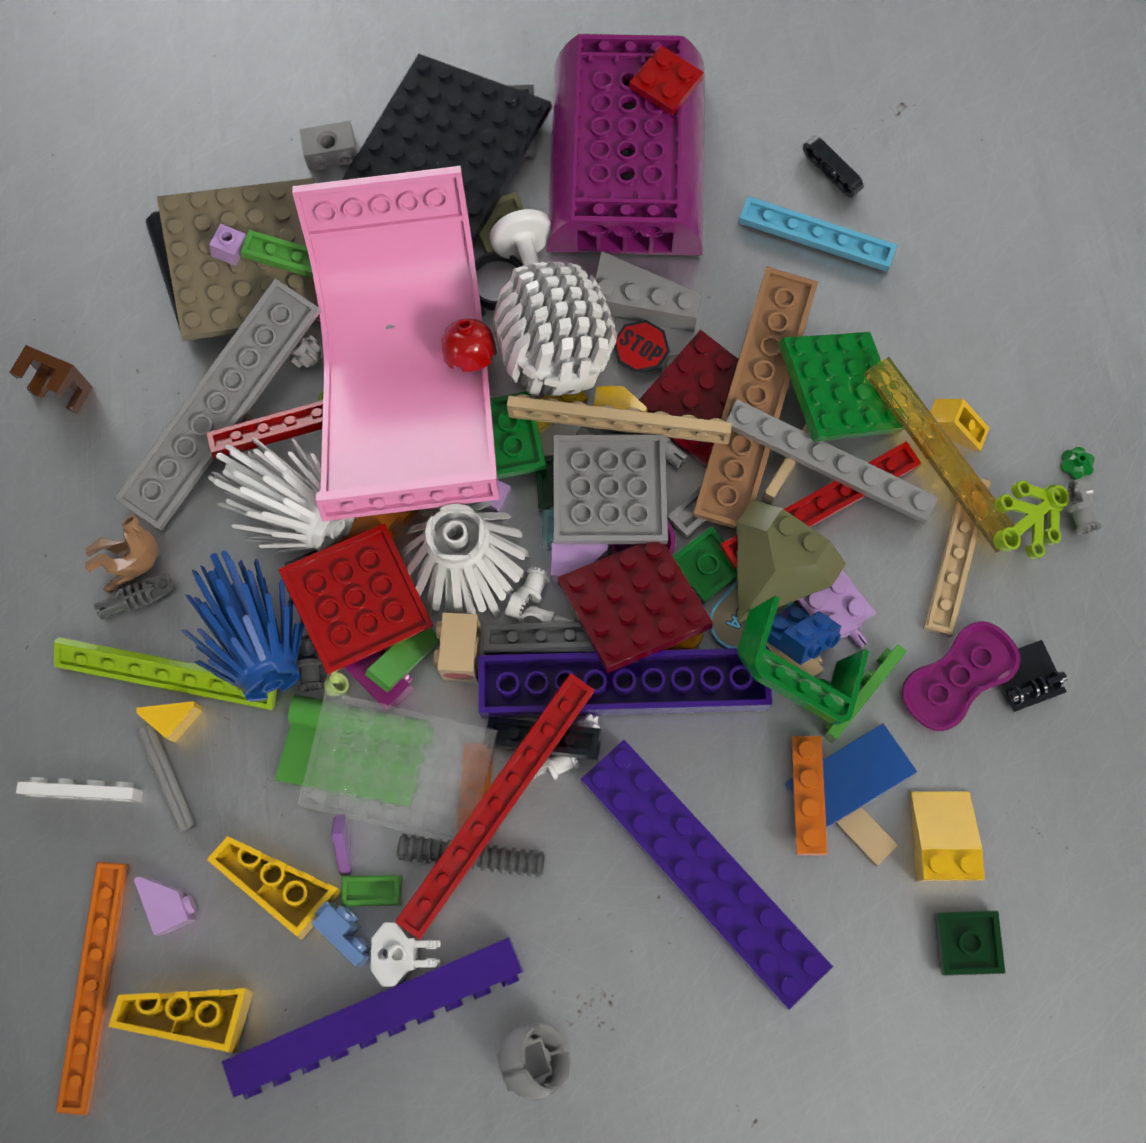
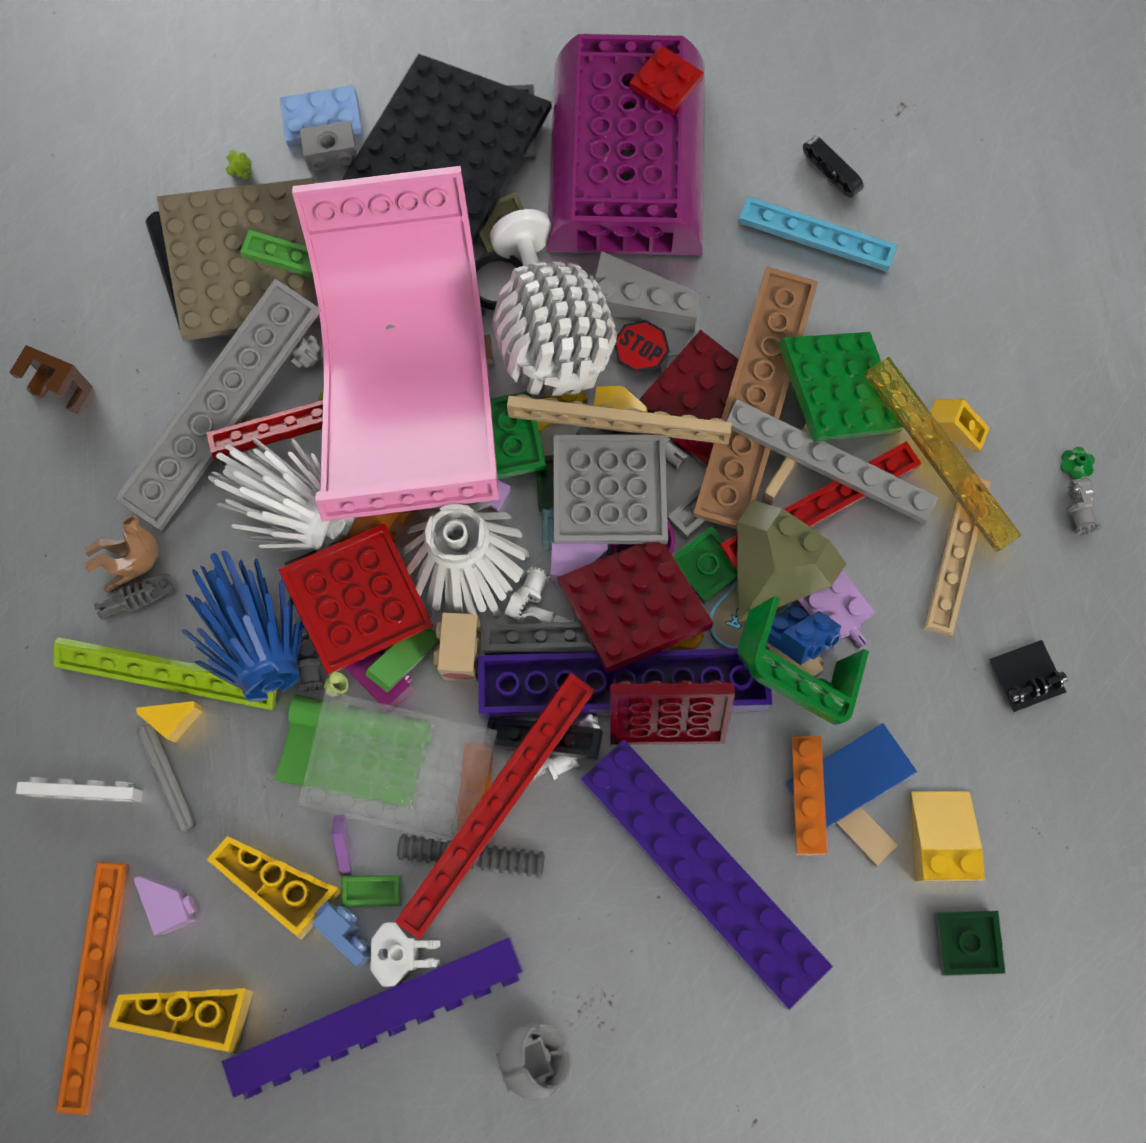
lavender plate [209,224,246,266] -> none
red cylinder [441,318,497,372] -> none
bright green plate [823,644,907,743] -> none
magenta plate [902,621,1020,731] -> none
lime plant [993,480,1069,559] -> none
none -> lime plant [225,150,252,179]
none -> light blue plate [280,85,363,146]
none -> dark red plate [610,680,735,745]

